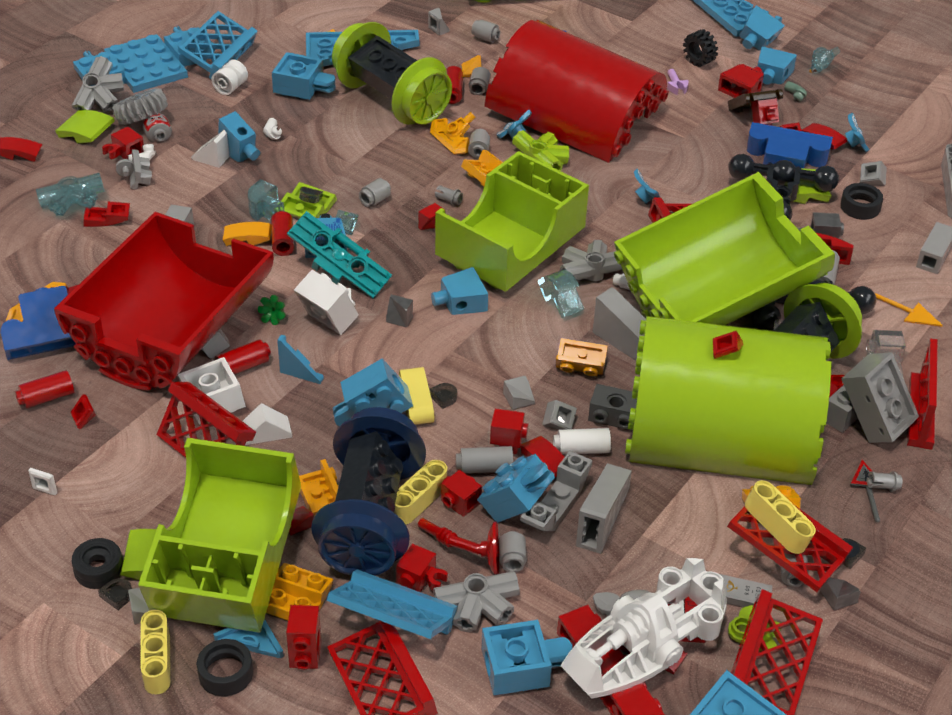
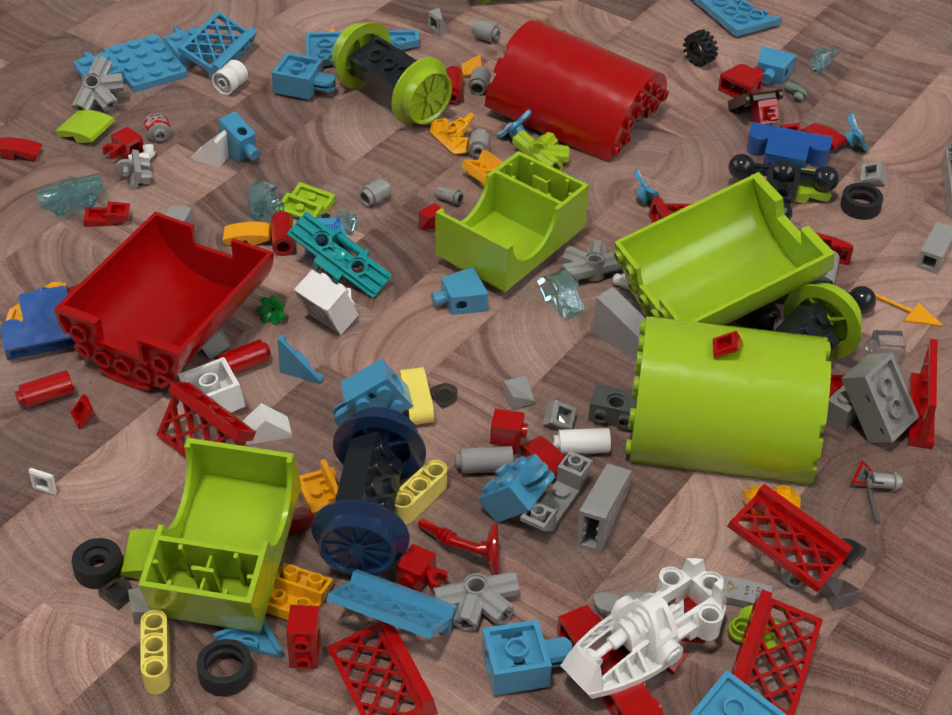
light grey gear [113,88,168,125] -> none
white arm [263,118,282,140] -> none
clear smoke tile [299,187,323,203] -> none
flat silver slope [386,294,413,328] -> none
red brick [441,470,482,517] -> none
light grey brick [499,531,527,572] -> none
light orange bracket [556,338,608,376] -> none
lavender bar [667,69,689,95] -> none
dark azure torso [740,5,785,50] -> none
light yellow beam [745,480,816,554] -> none
flat silver brick [810,212,844,239] -> none

